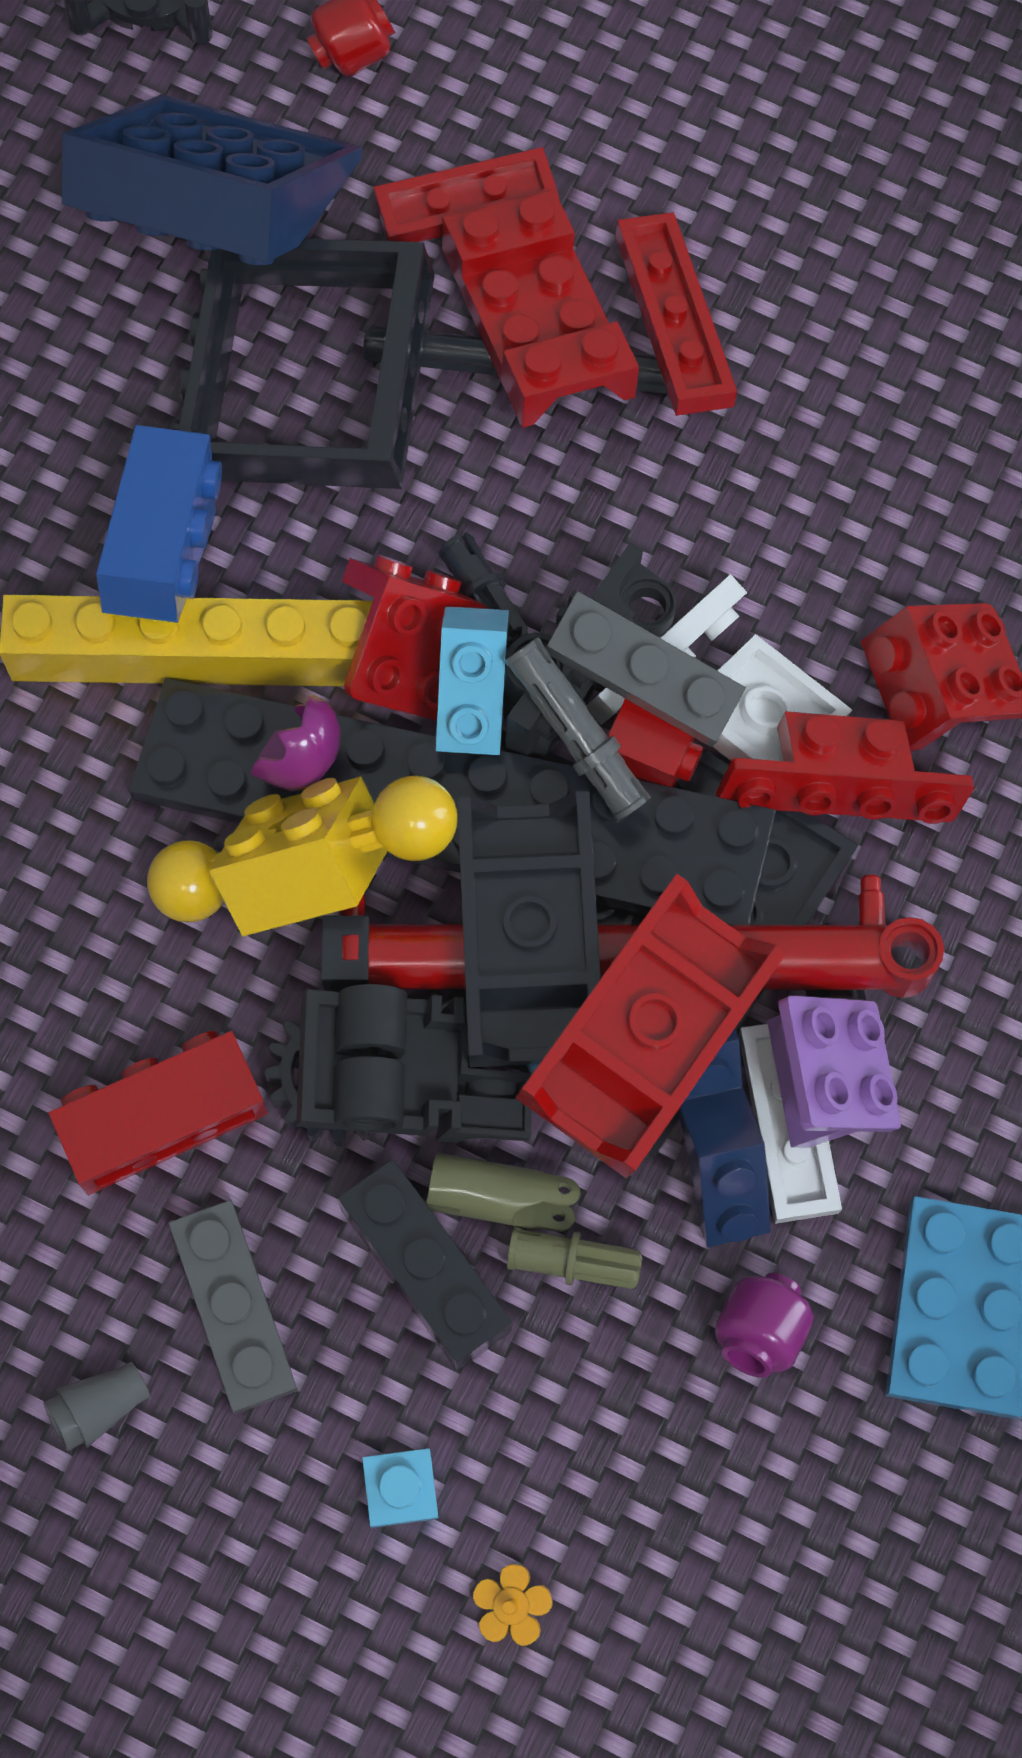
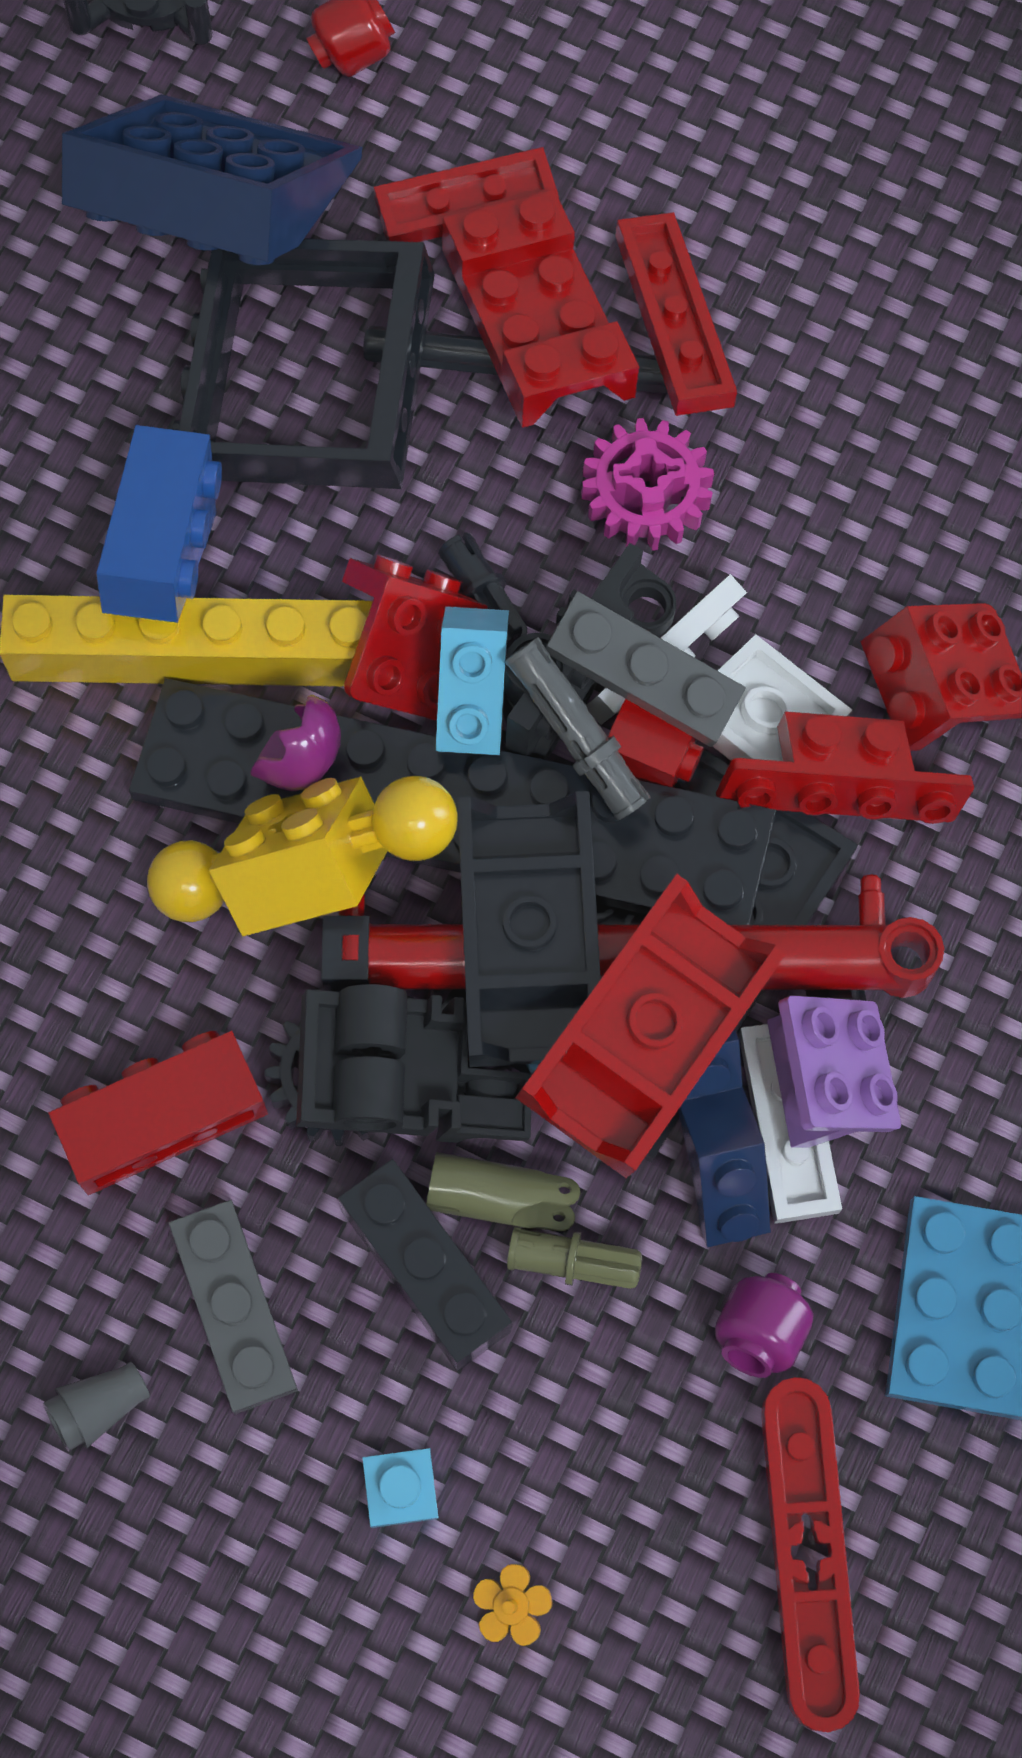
none -> dark pink gear [581,418,714,550]
none -> red piece [761,1377,860,1733]

